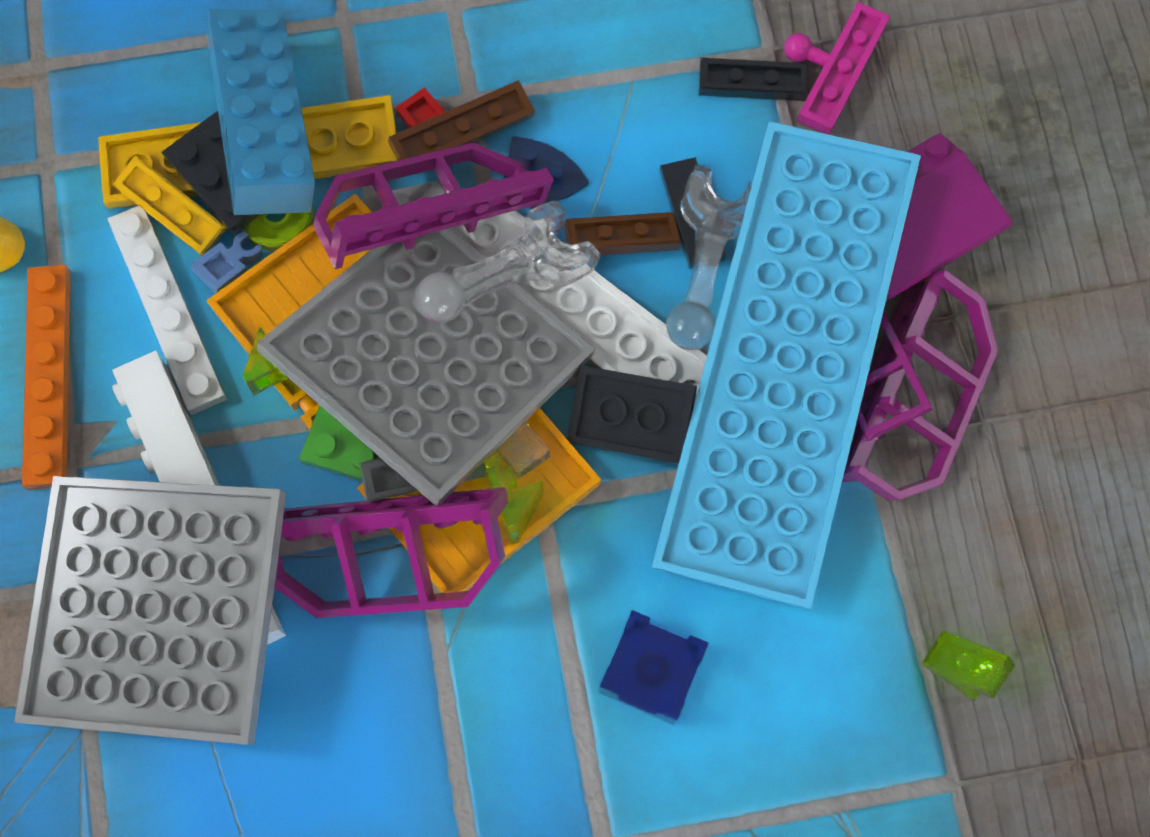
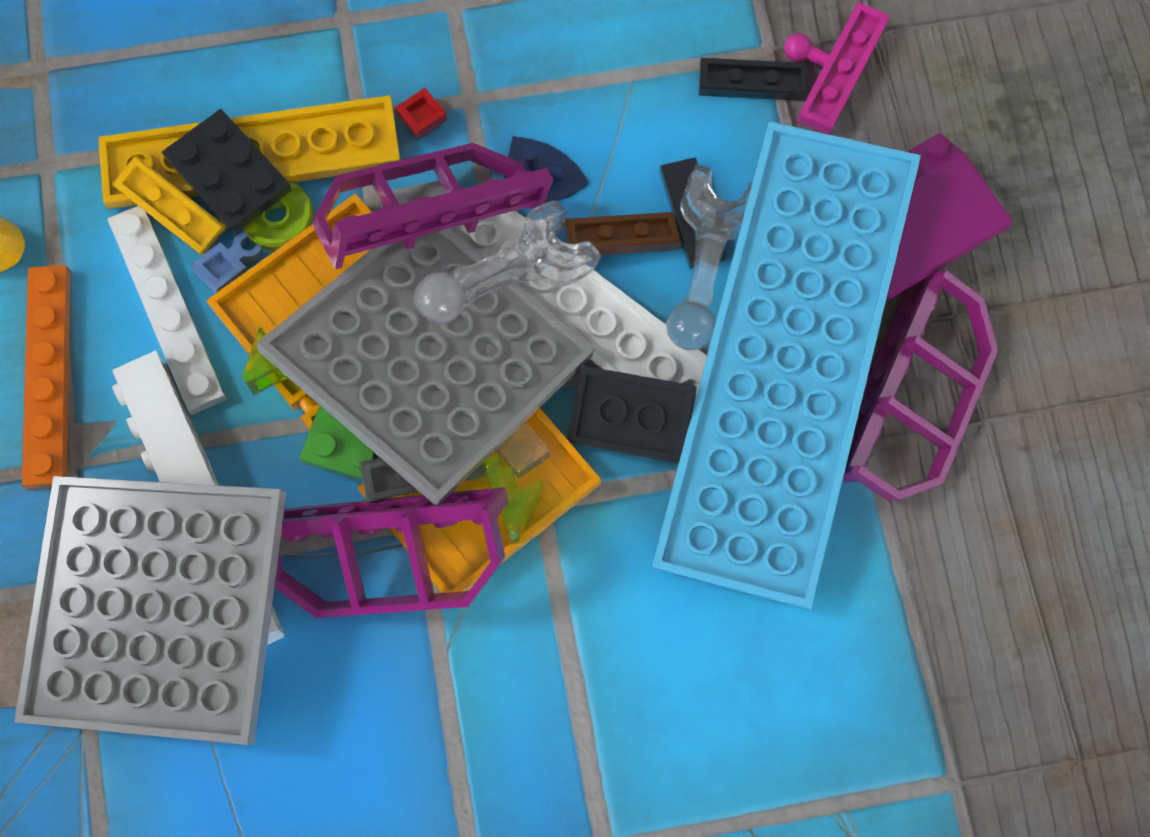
dark azure brick [207,9,315,215] -> none
reddish brown plate [388,80,536,161] -> none
clear blue panel [598,610,709,725] -> none
magenta window [857,312,933,441] -> none
clear neon green slope [922,630,1015,700] -> none

